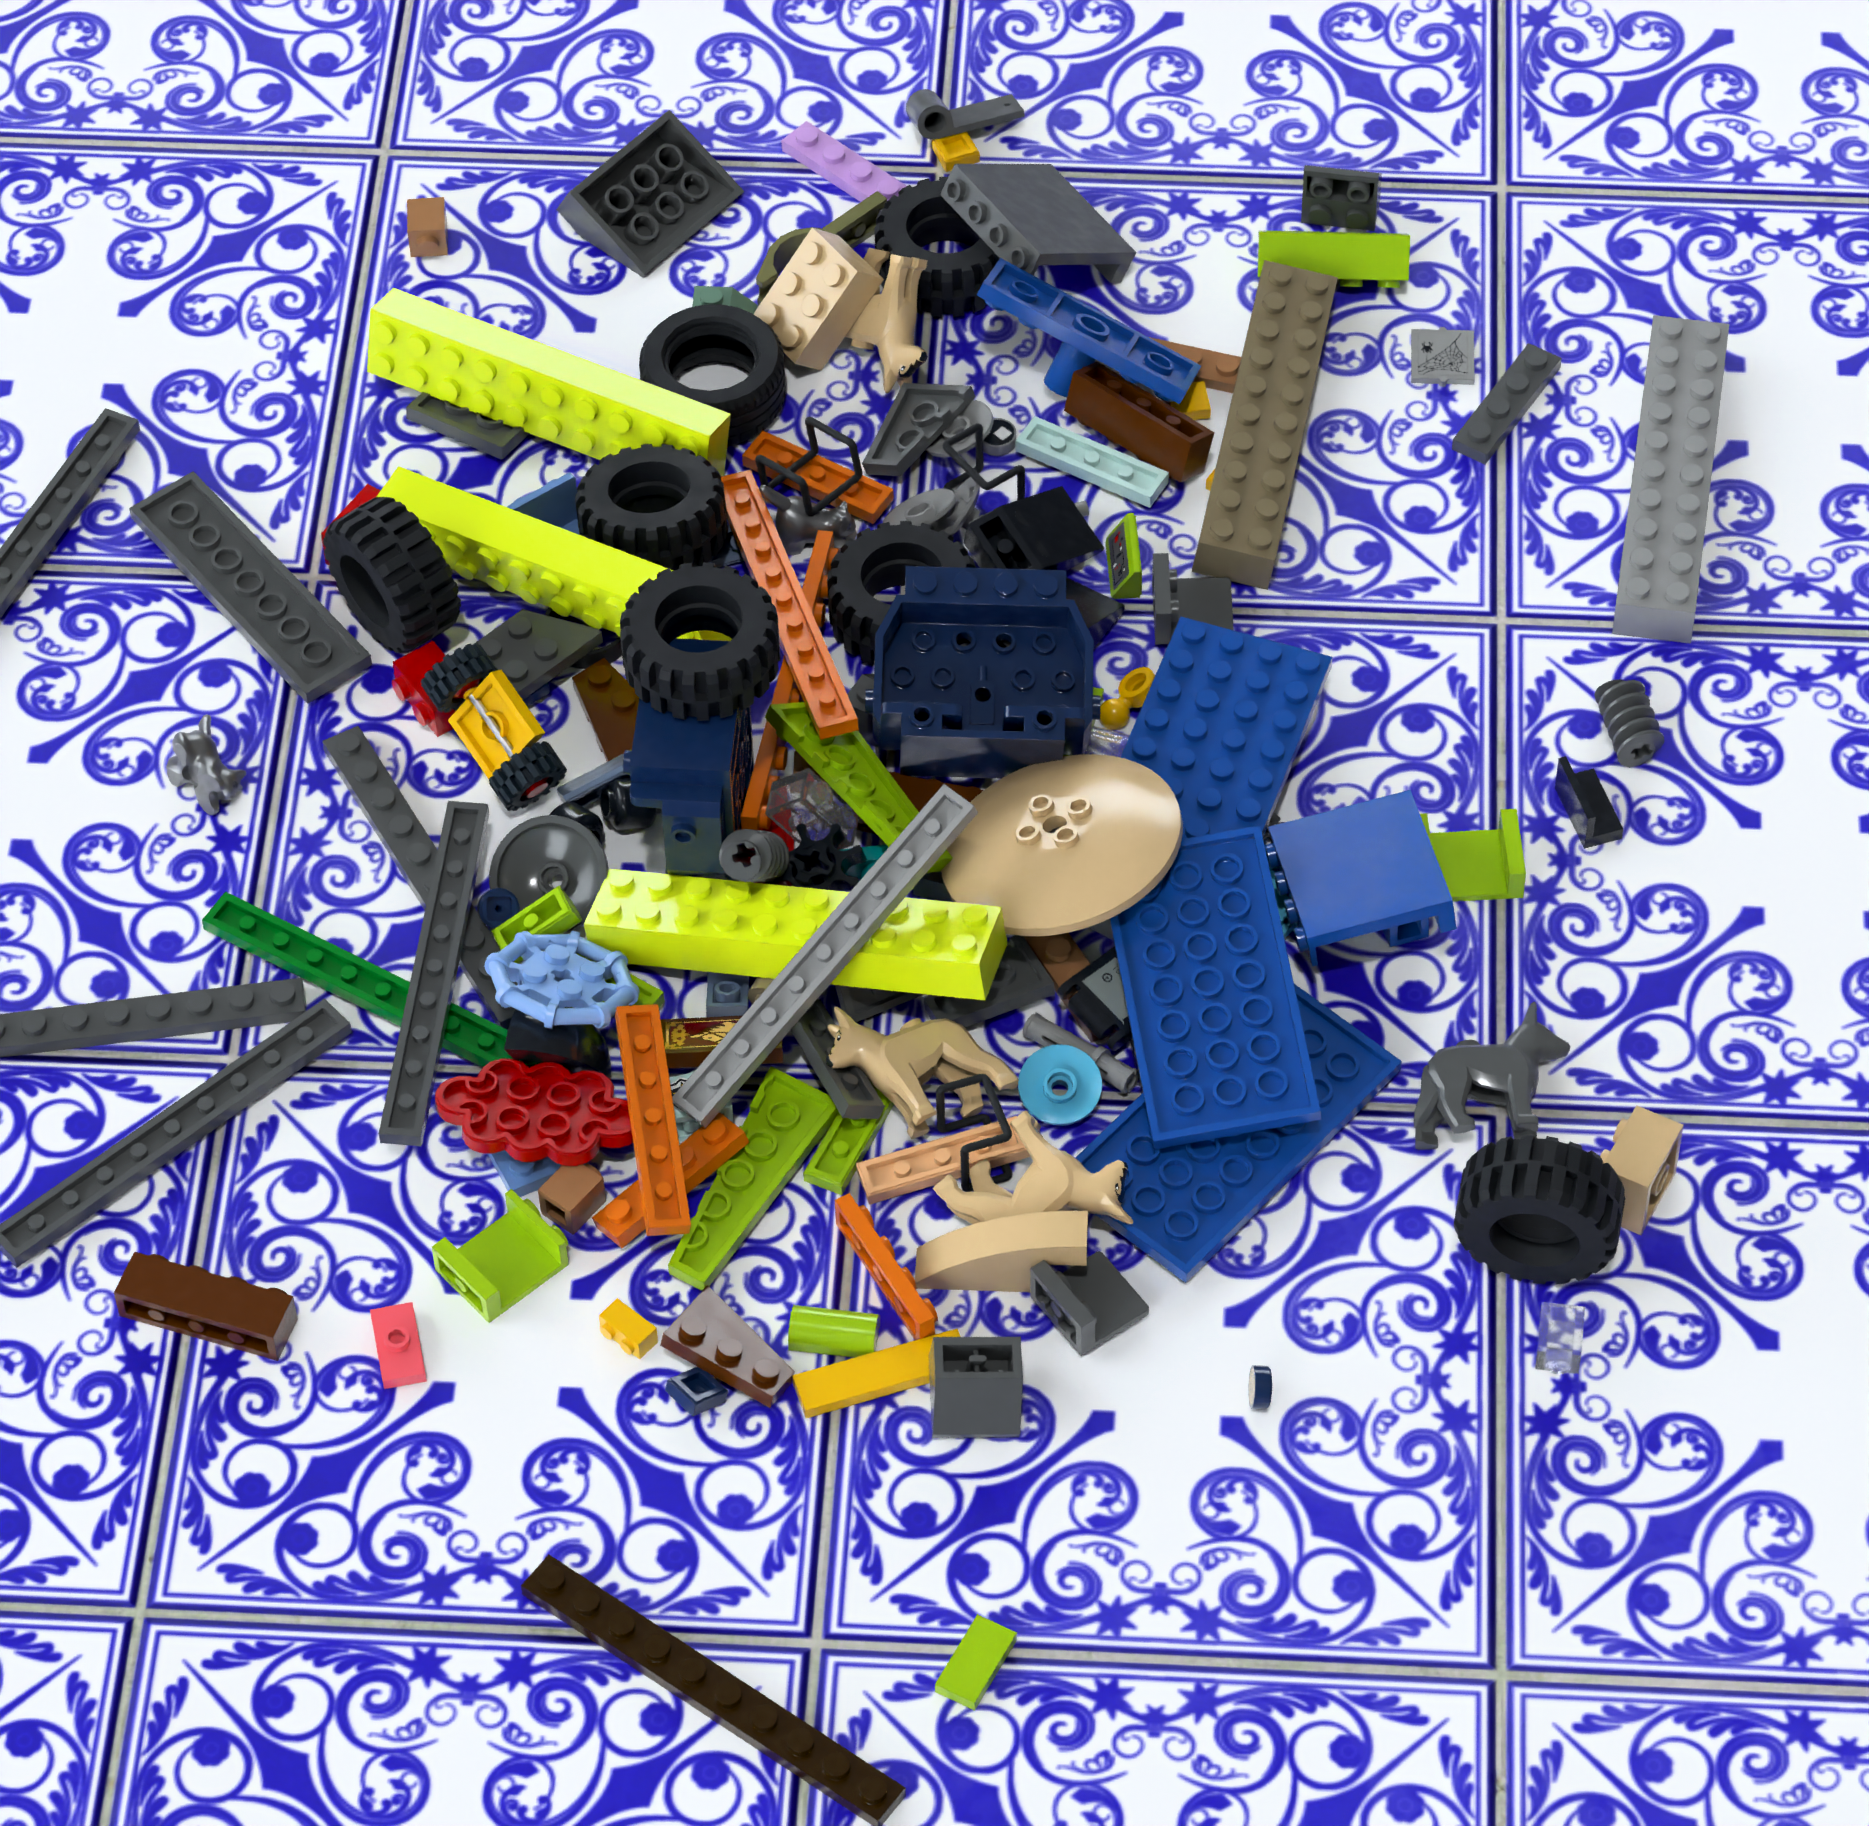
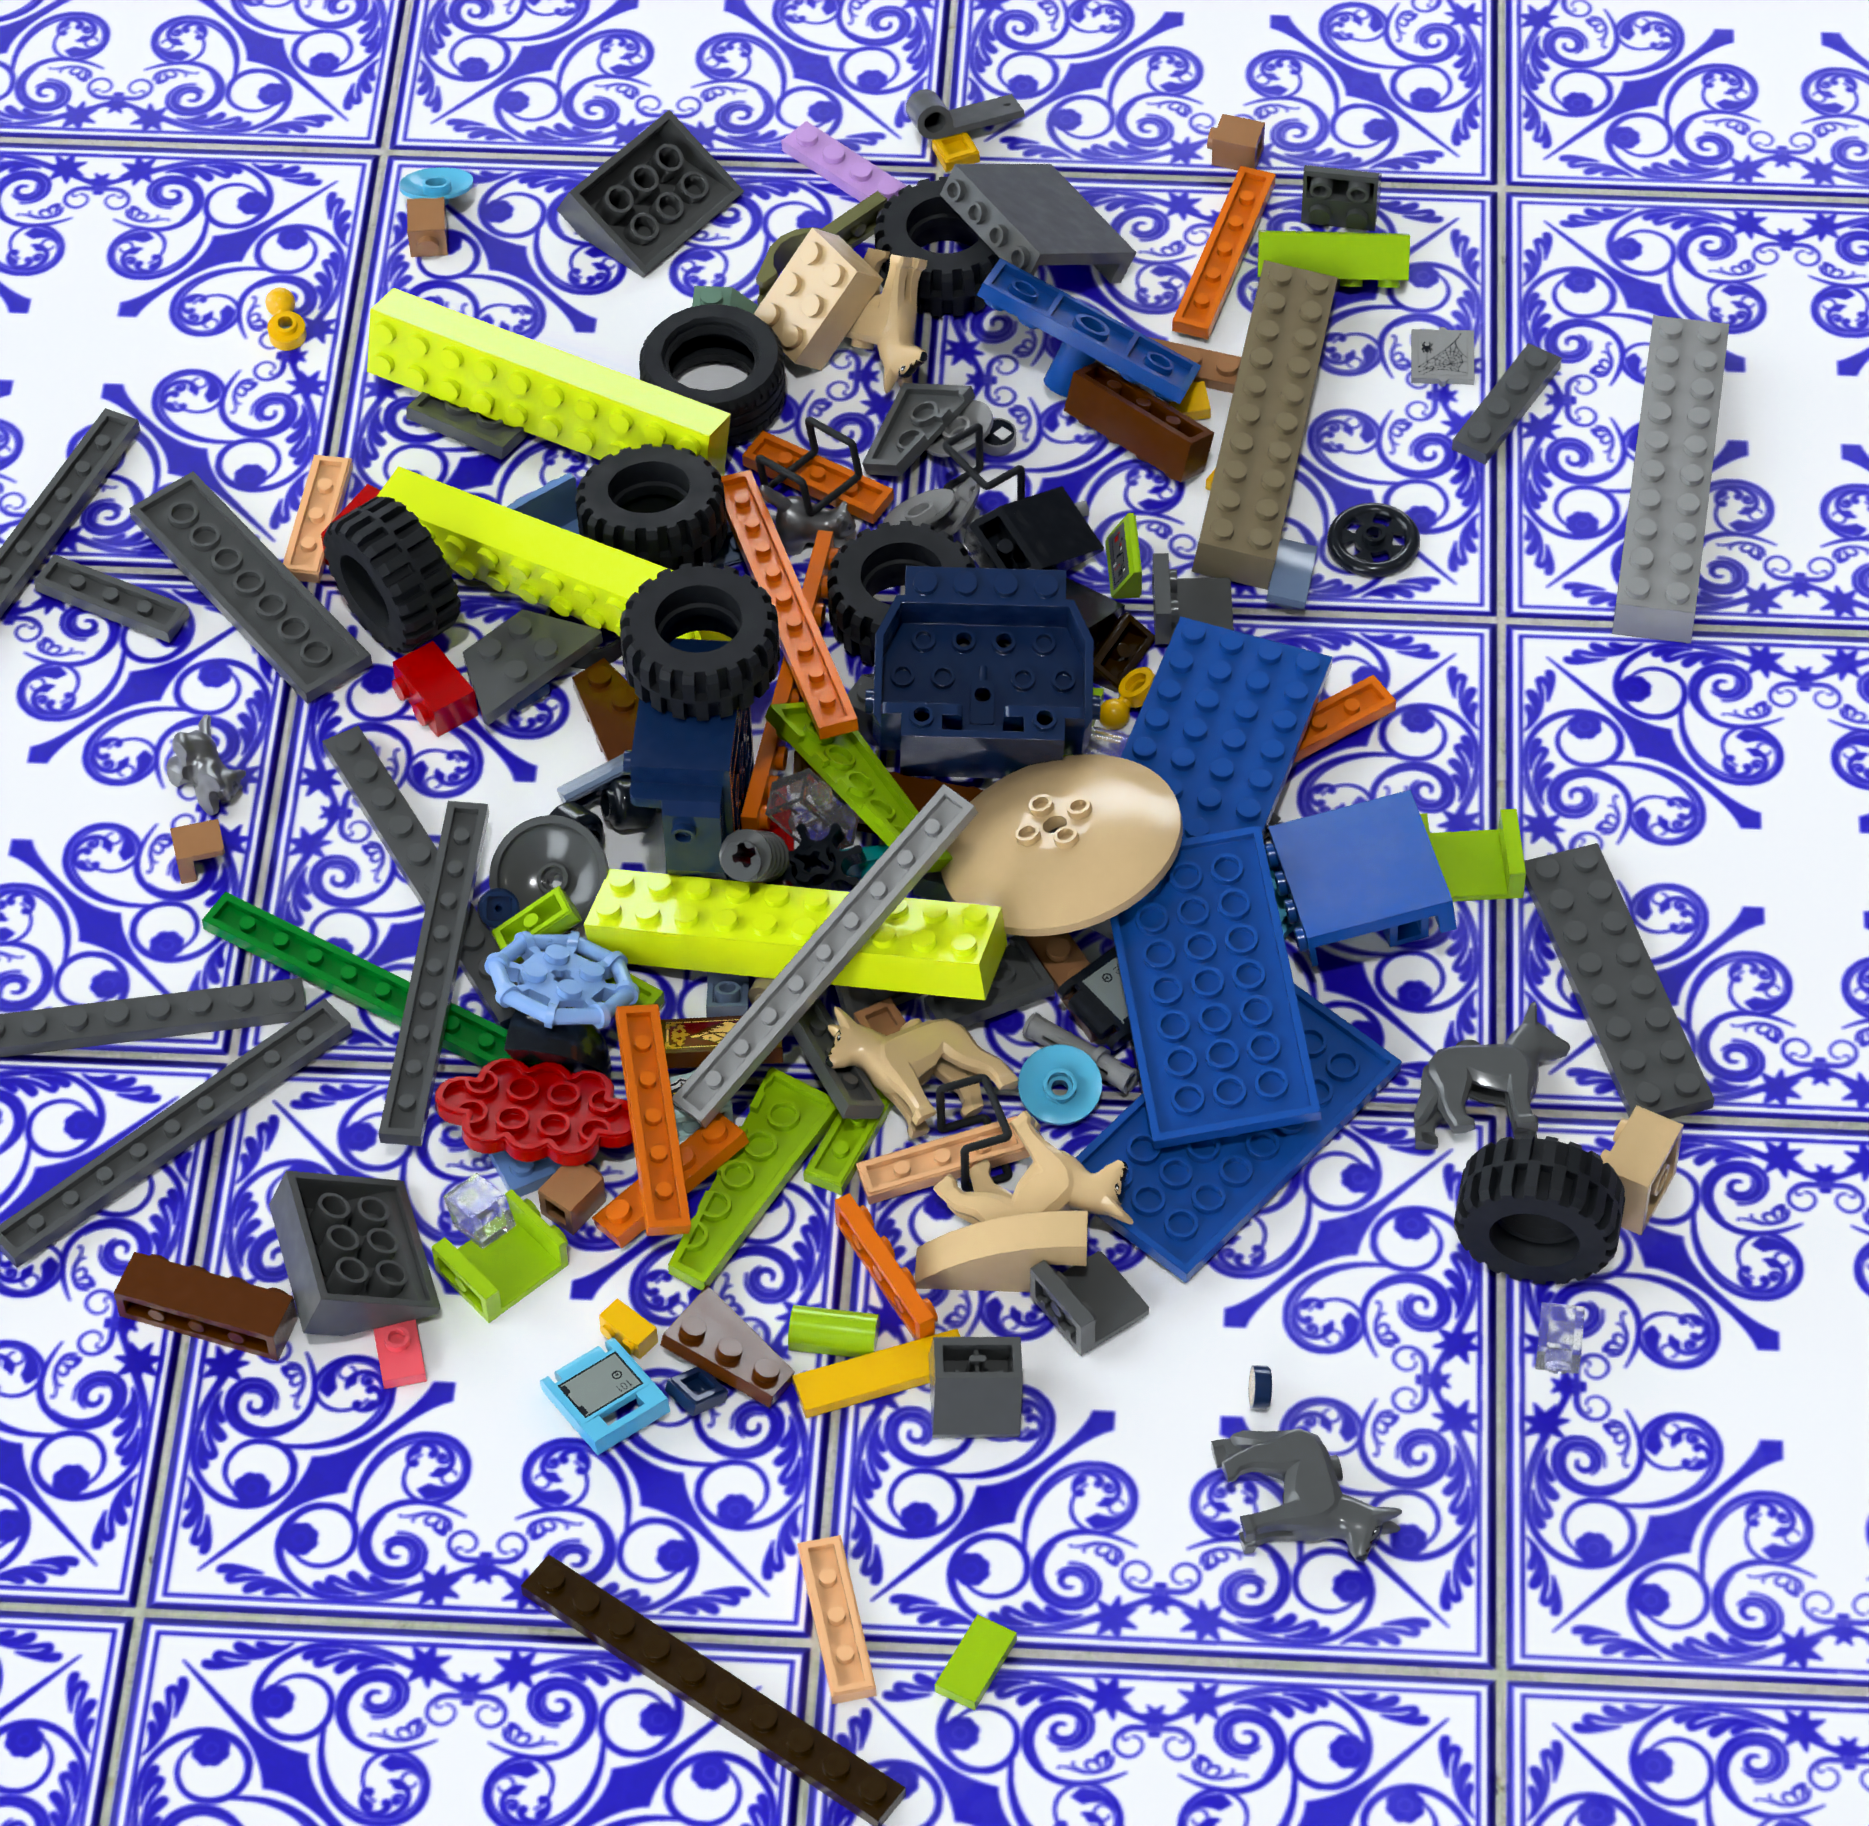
plate [421,643,567,811] -> none
light aqua plate [1015,416,1169,508] -> none
black panel [1555,756,1623,849] -> none
dark grey piece [1594,679,1664,768] -> none
none -> dark grey plate [34,554,190,643]
none -> medium nougat panel [170,819,225,884]
none -> yellow plate [265,287,307,351]
none -> dark grey slope [269,1171,440,1336]
none -> light nougat tile [283,455,353,583]
none -> medium azure dish [399,167,473,205]
none -> clear brick [443,1173,516,1249]
none -> medium azure container [540,1337,670,1456]
none -> light nougat tile [797,1535,877,1704]
none -> medium nougat plate [853,997,906,1036]
none -> dark brown slope [1093,612,1155,693]
none -> orange plate [1172,166,1276,340]
none -> medium nougat brick [1207,114,1265,170]
none -> dark grey animal [1211,1428,1402,1562]
none -> sand blue slope [1266,538,1318,609]
none -> orange plate [1293,675,1396,763]
none -> black plate [1327,503,1420,577]
none -> dark grey plate [1524,843,1714,1119]

